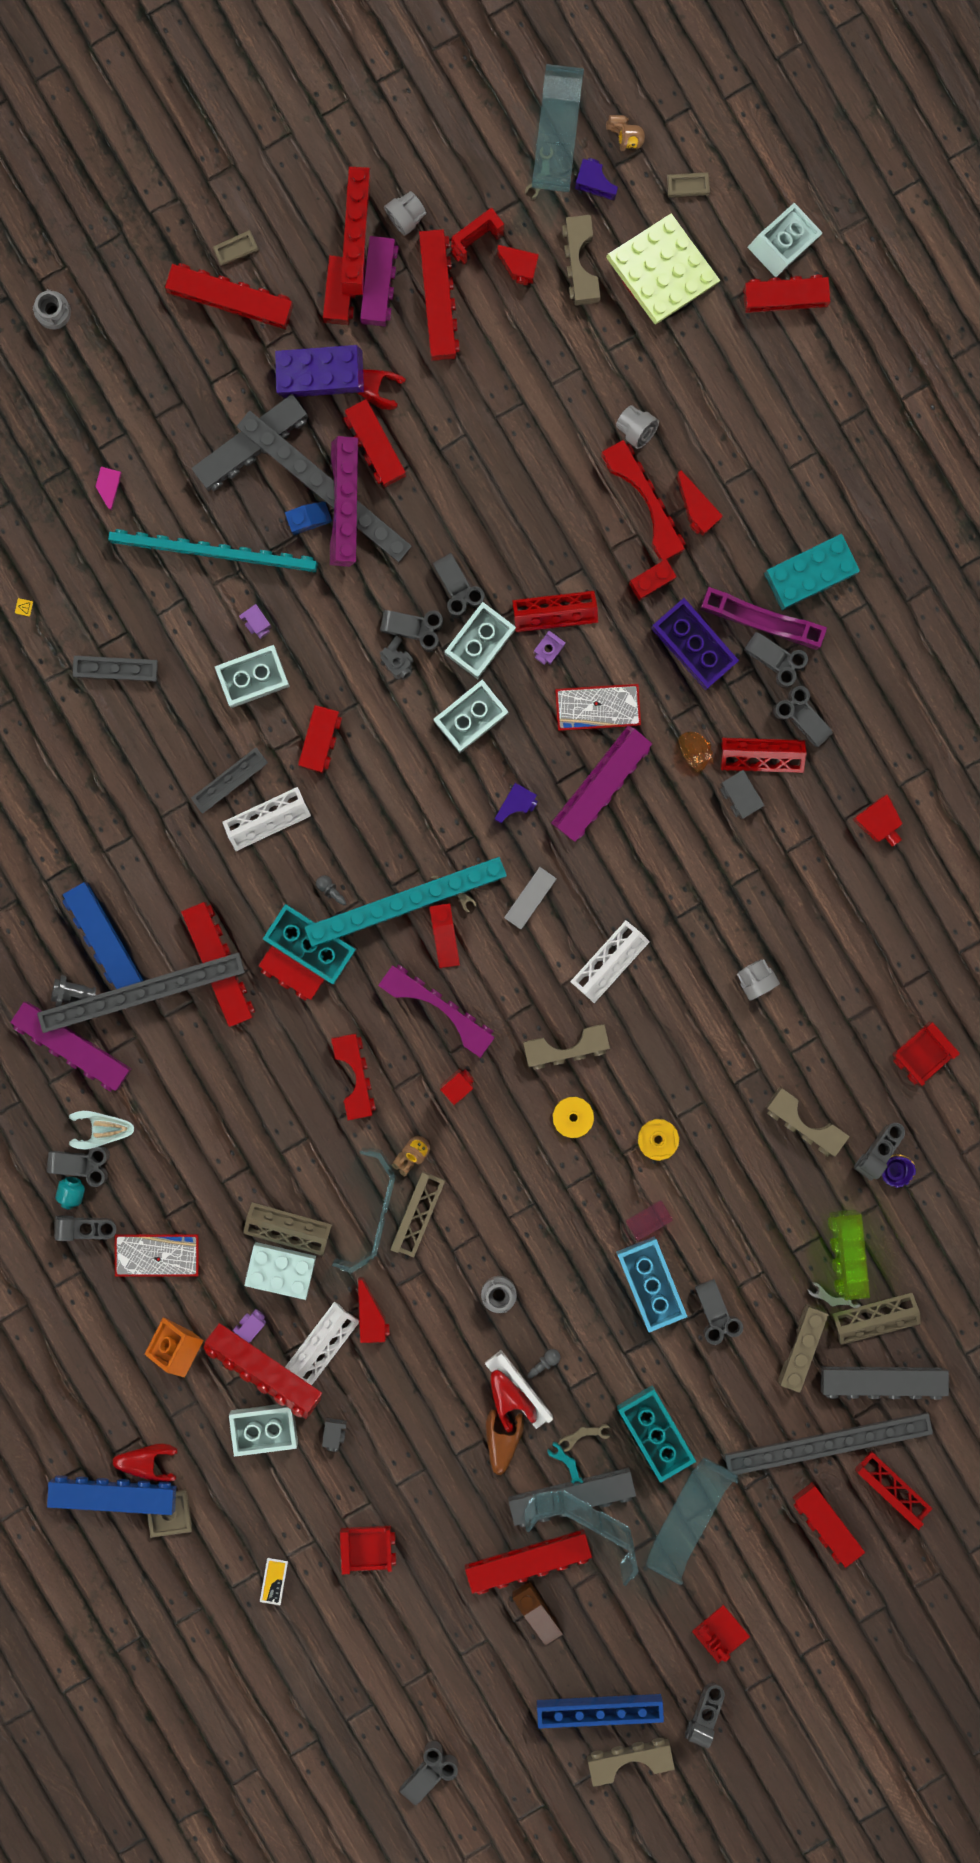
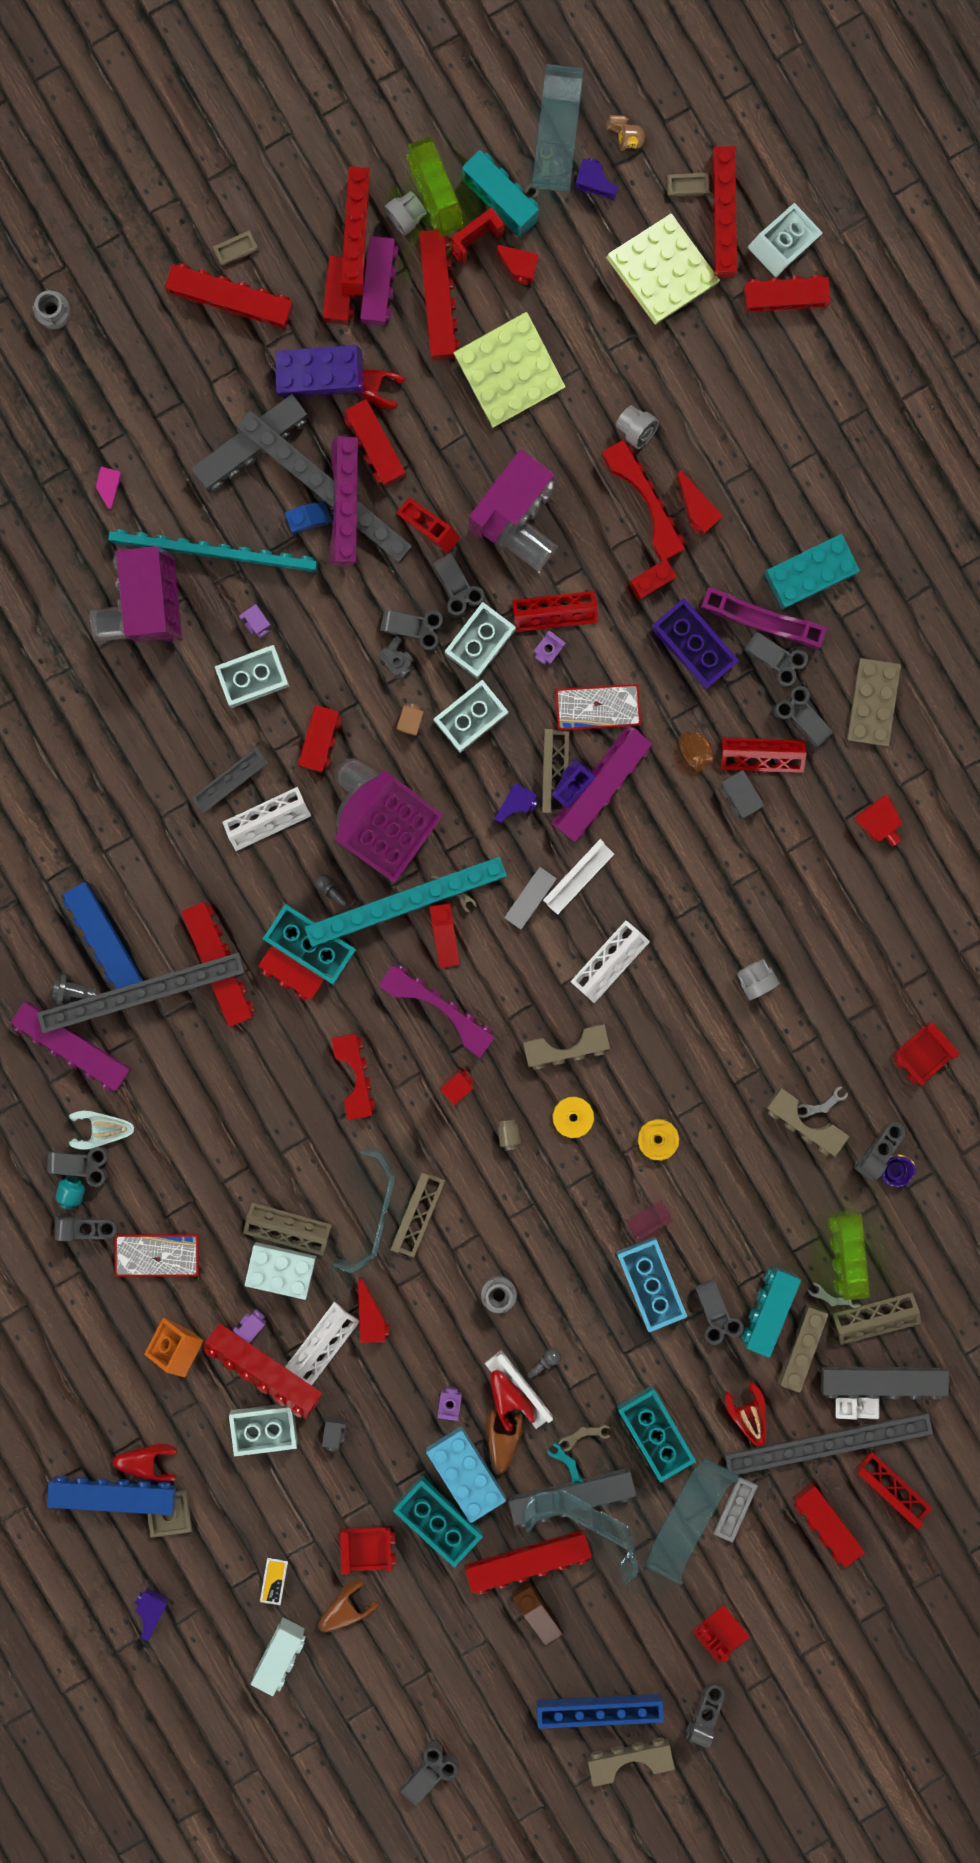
yellow sticker [15,598,33,616] -> none
dark grey plate [73,656,158,682] -> none
medium nougat piece [392,1136,430,1176] -> none
dark tan arch [562,215,600,305] -> none
none -> magenta piece [90,546,183,642]
none -> dark purple arch [134,1588,169,1641]
none -> light aqua brick [251,1617,306,1696]
none -> dark orange animal [317,1579,379,1633]
none -> magenta piece [334,758,443,883]
none -> teal brick [393,1475,483,1568]
none -> red slope [396,497,460,554]
none -> medium nougat brick [397,703,424,737]
none -> clear neon green brick [406,136,464,236]
none -> medium azure brick [426,1426,506,1523]
none -> medium lavender brick [437,1387,462,1421]
none -> yellowish green plate [453,312,565,427]
none -> teal brick [462,150,539,239]
none -> magenta piece [469,449,559,573]
none -> dark tan brick [497,1120,521,1150]
none -> dark tan fence [542,729,569,814]
none -> white fence [542,839,614,915]
none -> dark purple arch [551,758,596,808]
none -> red brick [712,146,737,278]
none -> light grey tile [713,1476,758,1543]
none -> red animal [725,1382,766,1446]
none -> teal brick [741,1265,801,1358]
none -> light grey piece [797,1086,848,1118]
none -> white slope [836,1396,880,1420]
none -> dark tan plate [847,658,901,747]

